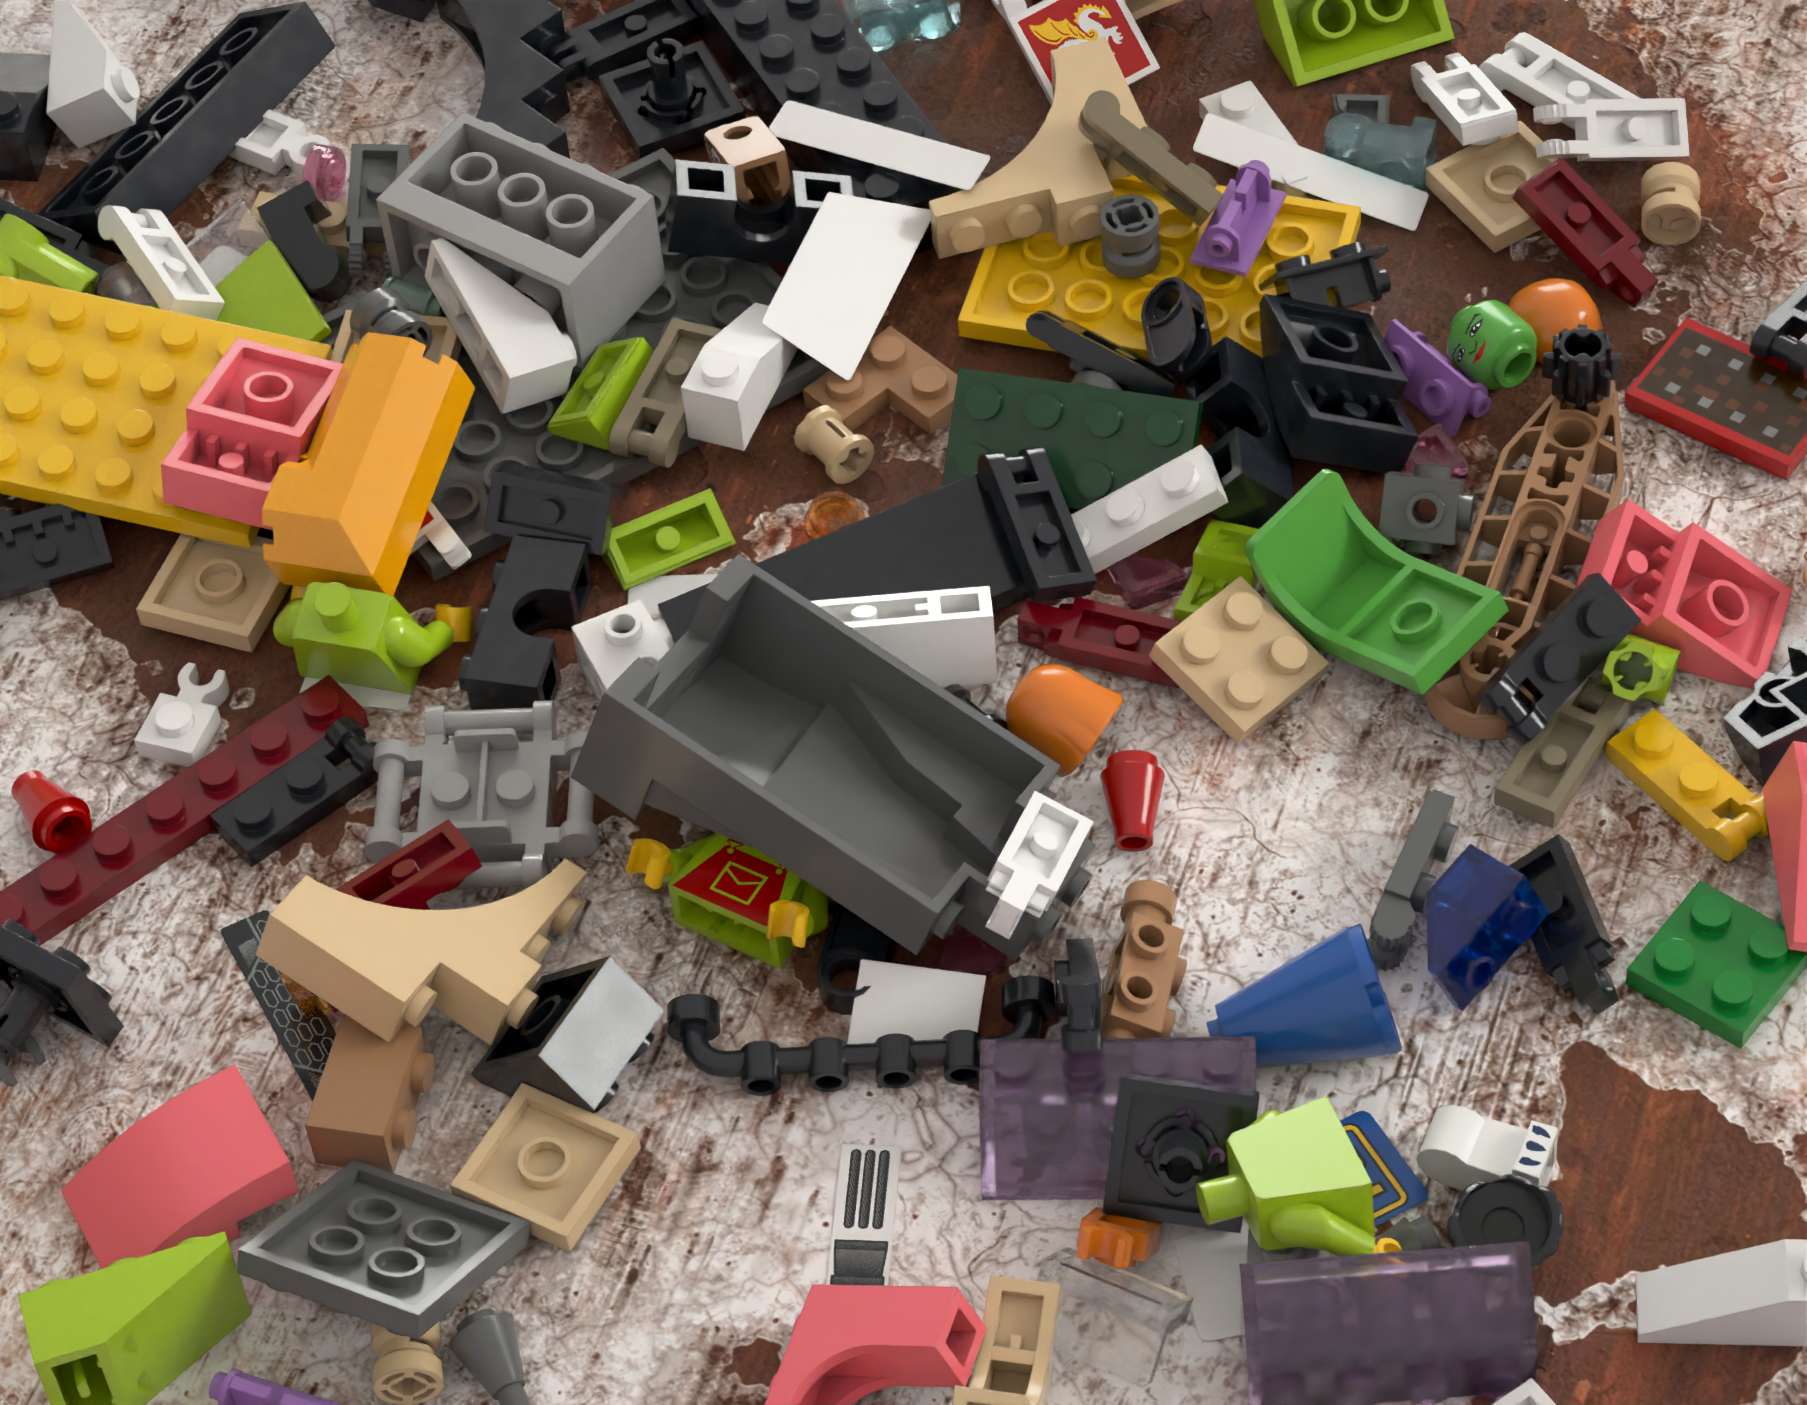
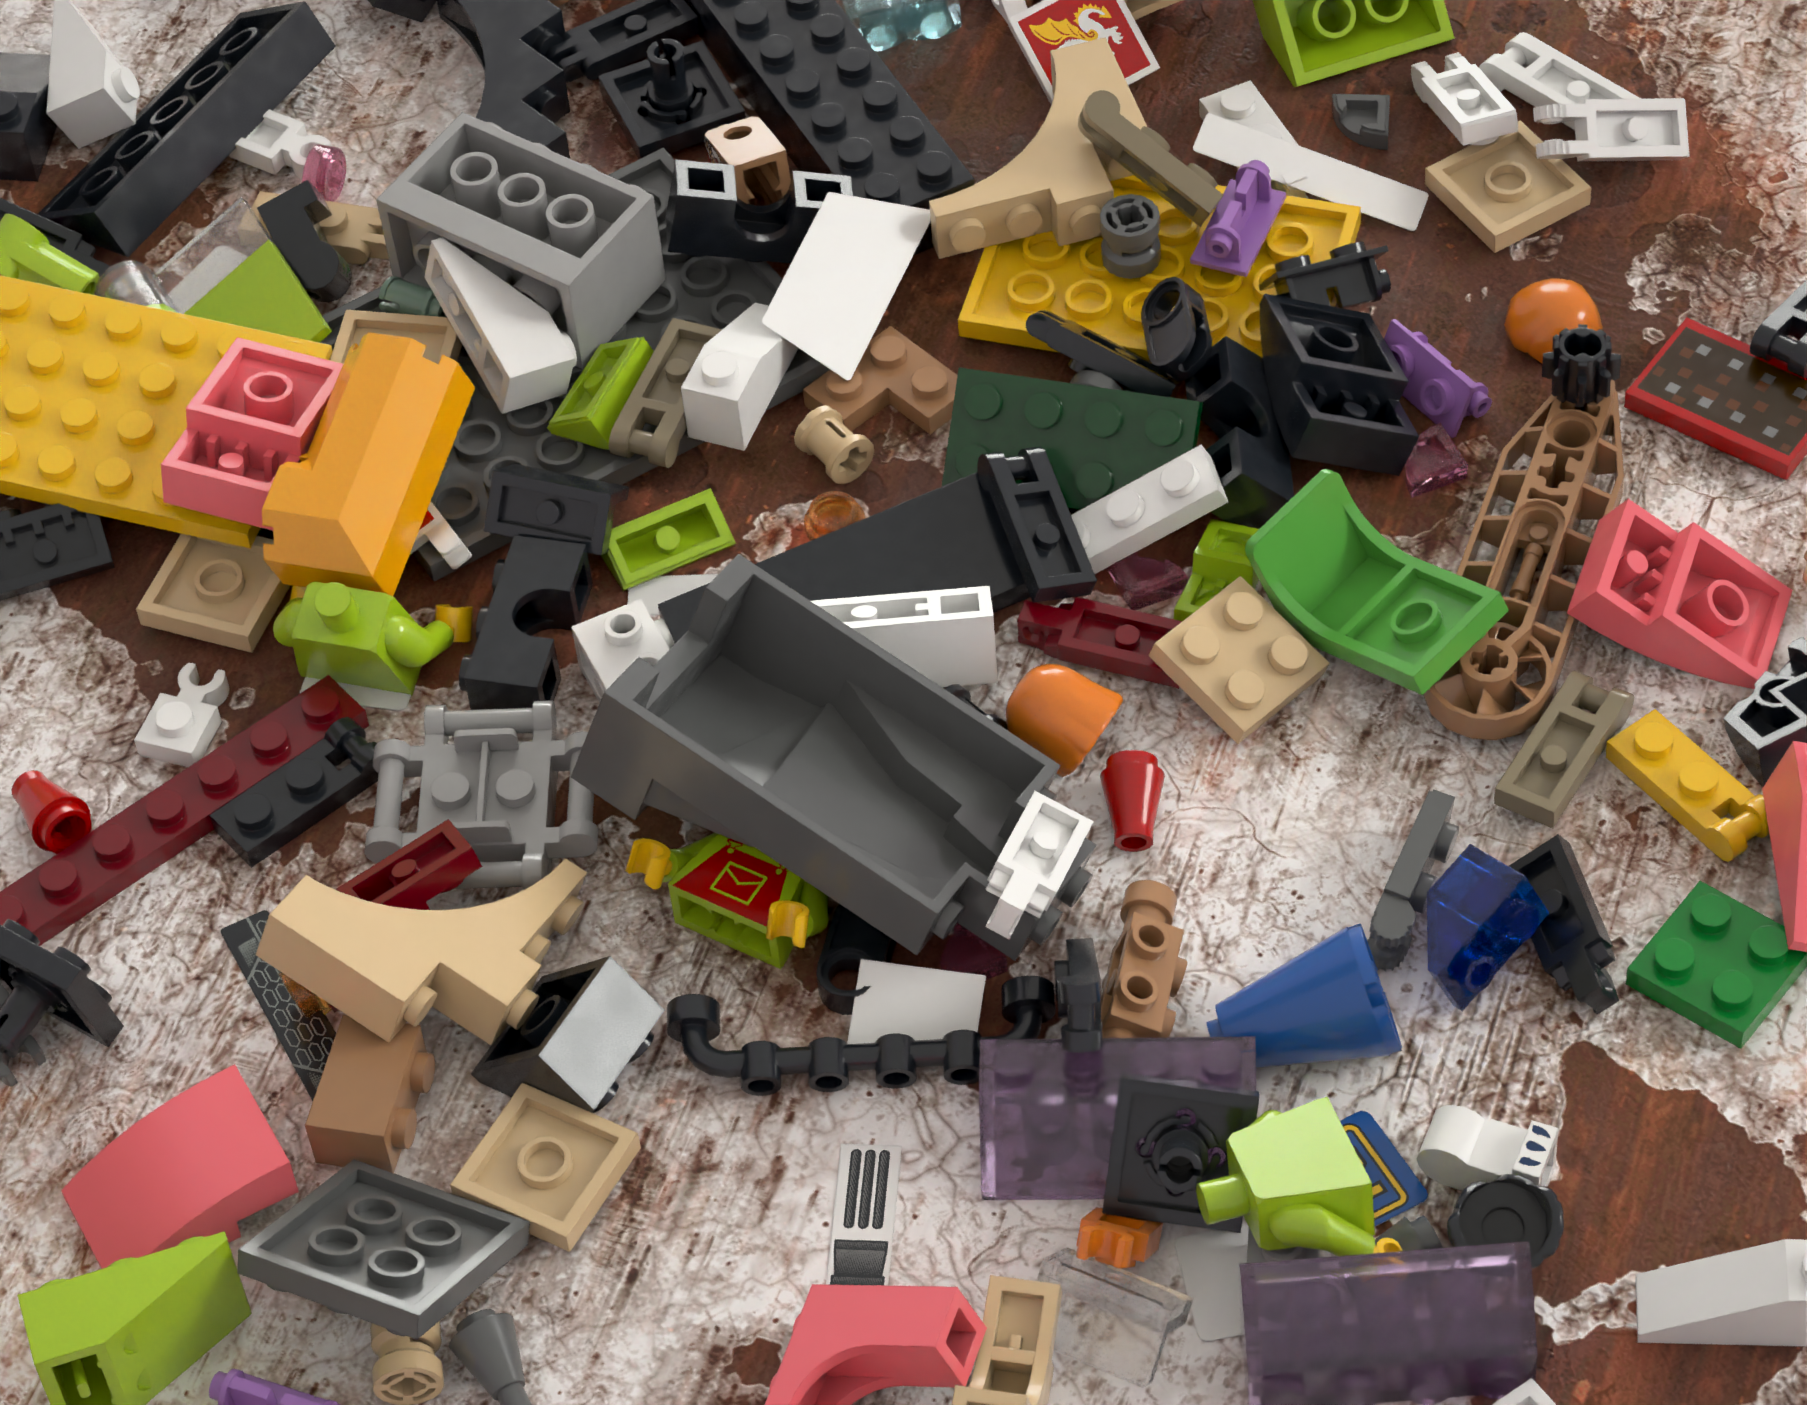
white plate [98,205,225,321] -> none
dark grey hinge [346,144,410,278] -> none
dark grey wheel [349,287,433,357] -> none
white sticker [769,100,990,190] -> none
clear light blue leg [1324,113,1438,192] -> none
dark grey brick [1379,463,1474,555] -> none
bright green head [1447,300,1537,390] -> none
black plate [1475,573,1642,746] -> none
dark red hinge [1512,157,1658,308] -> none
lime piece [1600,633,1681,705] -> none
tan wheel [1641,162,1701,246] -> none

